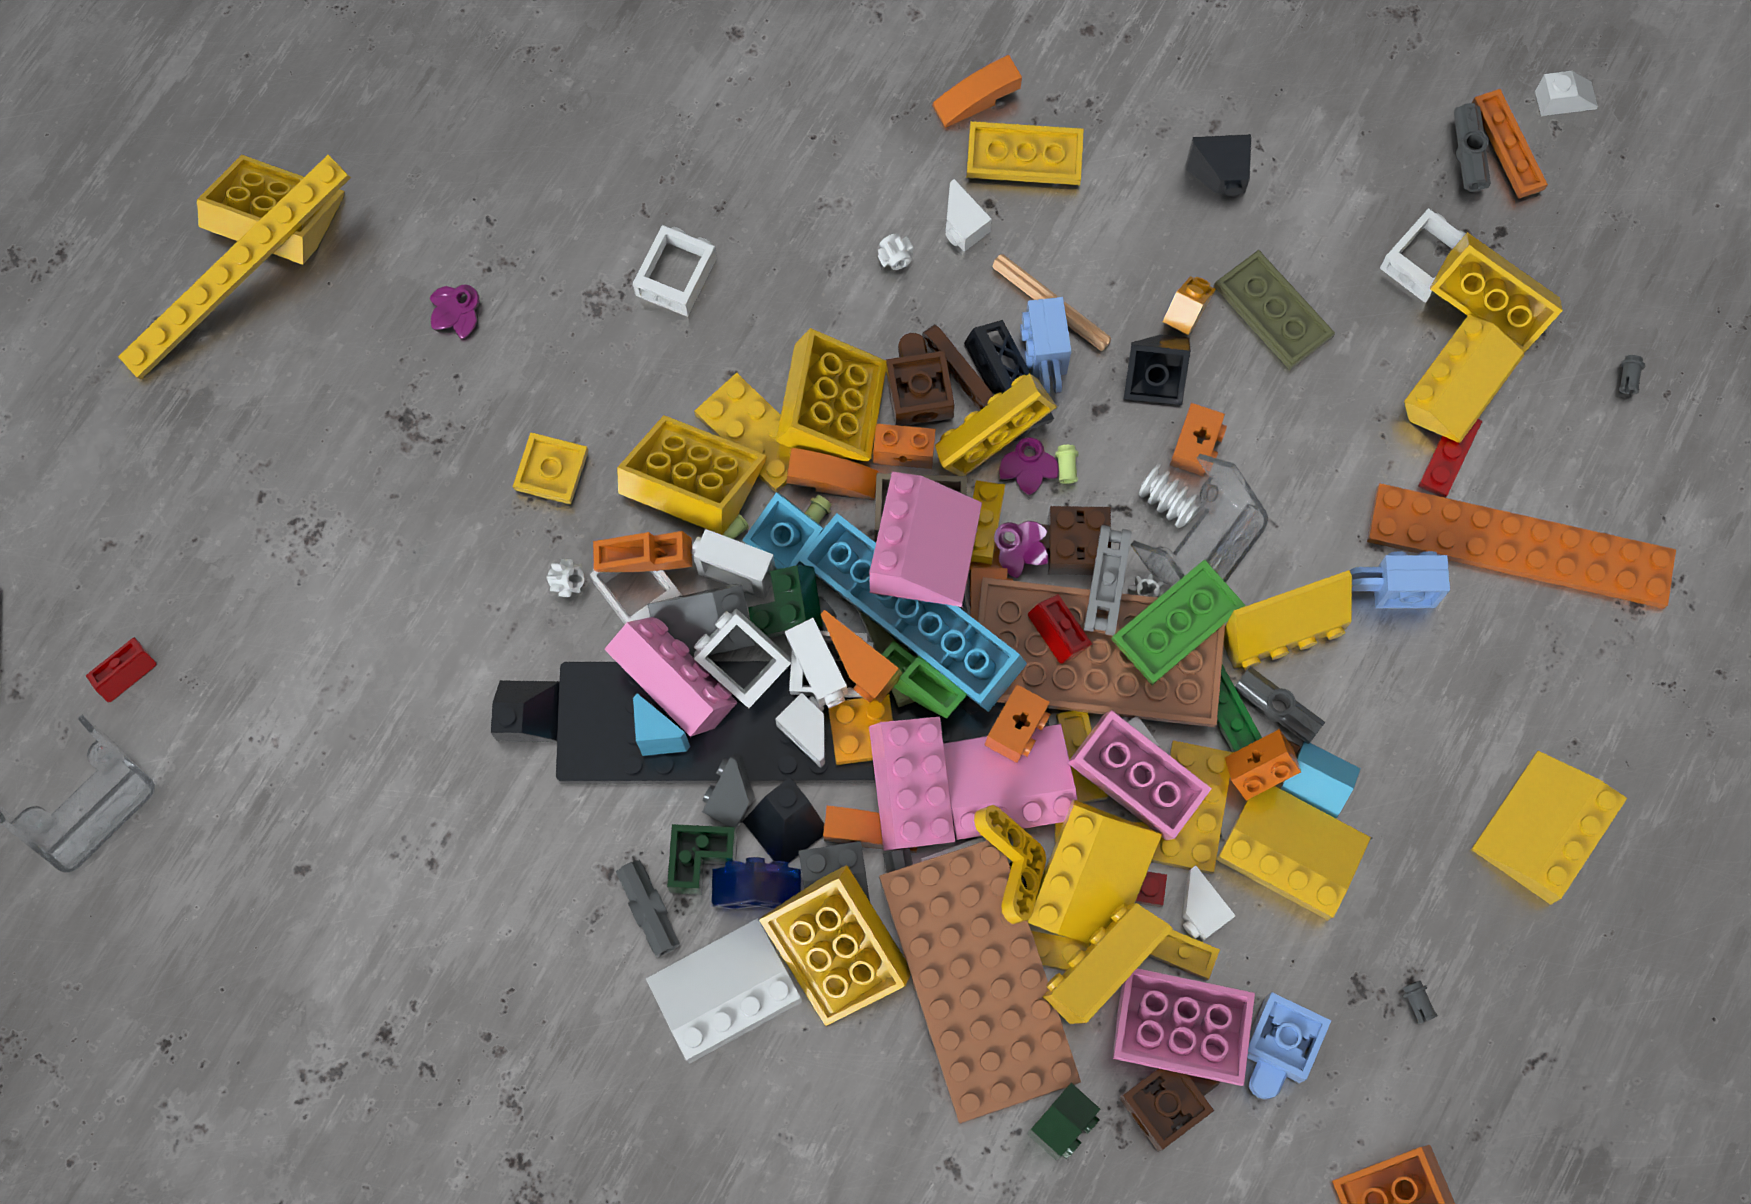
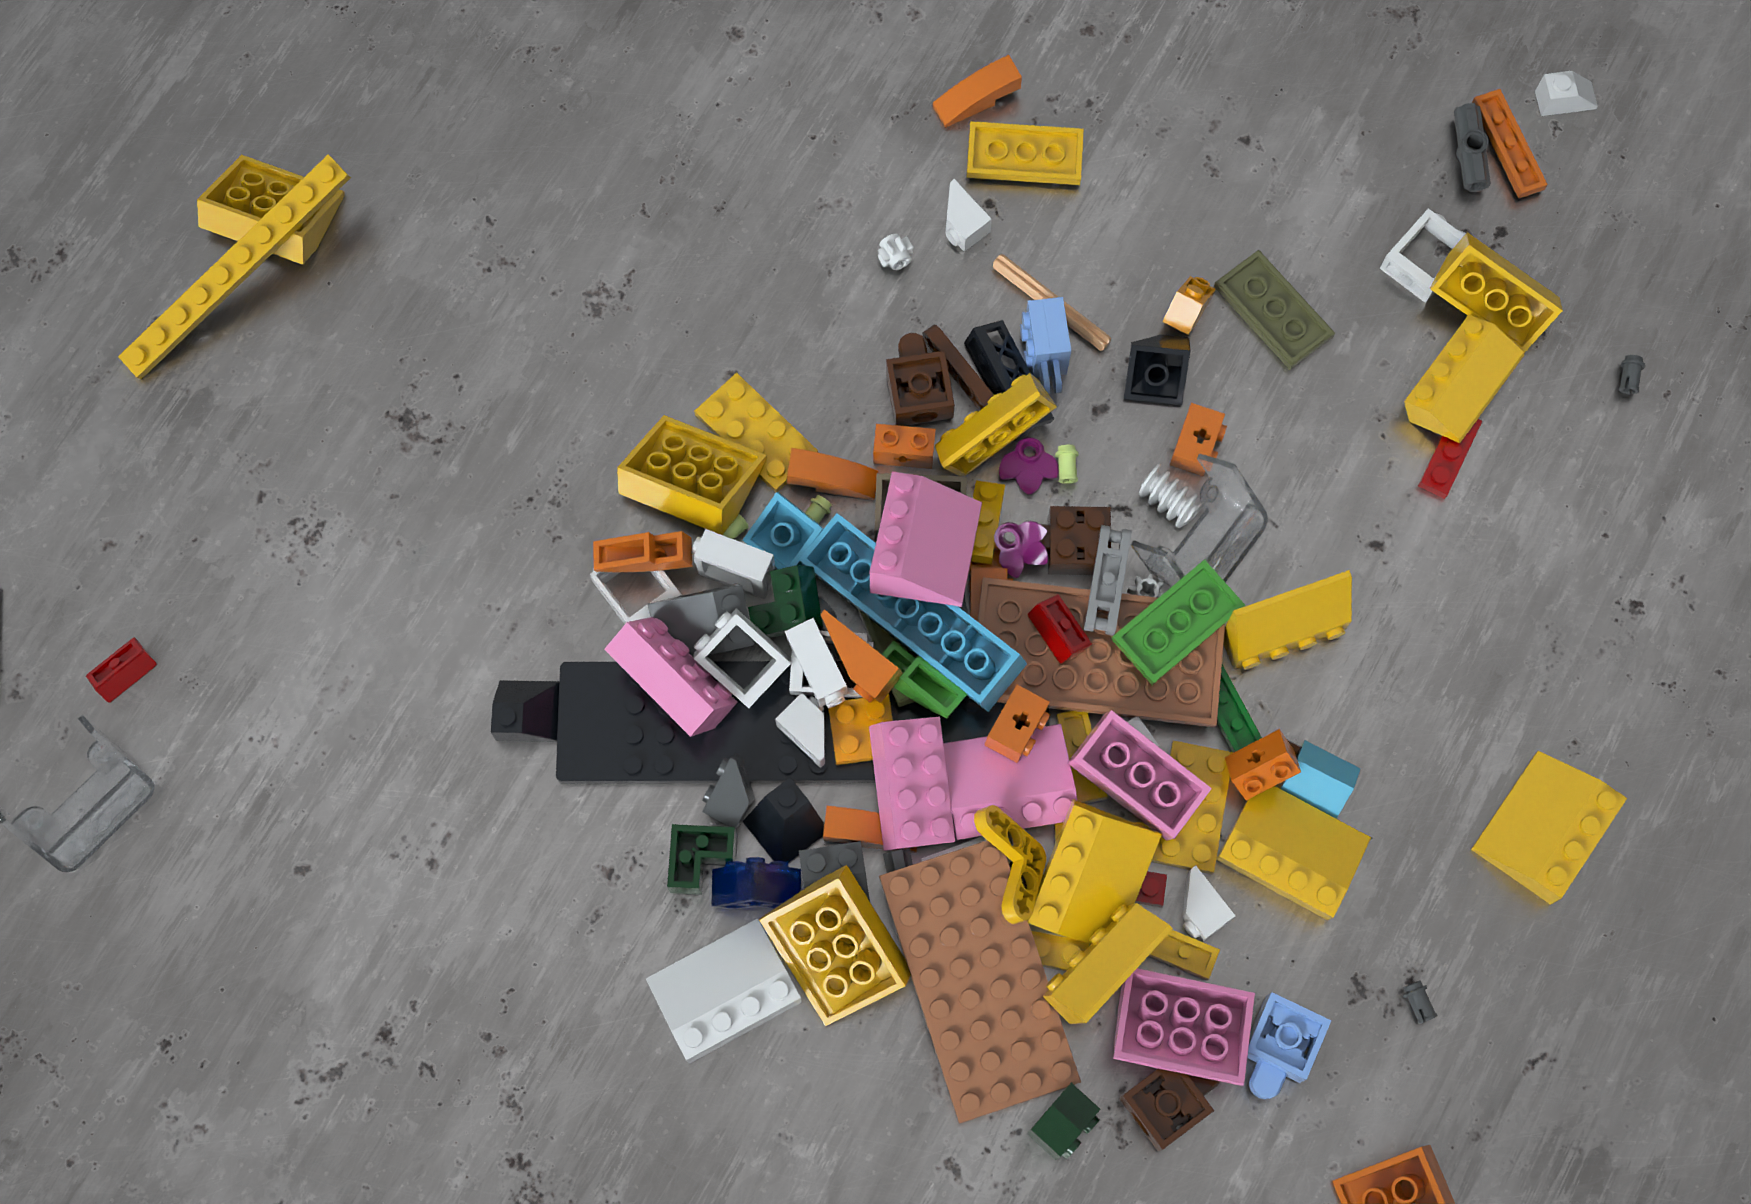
magenta plate [430,285,479,339] -> none
yellow plate [513,432,589,505] -> none
white gear [547,559,585,597] -> none
dark grey piece [616,860,680,957] -> none
white window [633,225,717,317] -> none
medium azure slope [633,693,690,756] -> none
yellow slope [776,328,886,461] -> none
black slope [1185,134,1251,196] -> none
dark grey piece [1235,666,1325,744] -> none
light blue brick [1350,551,1450,608] -> none
orange plate [1367,483,1676,609] -> none

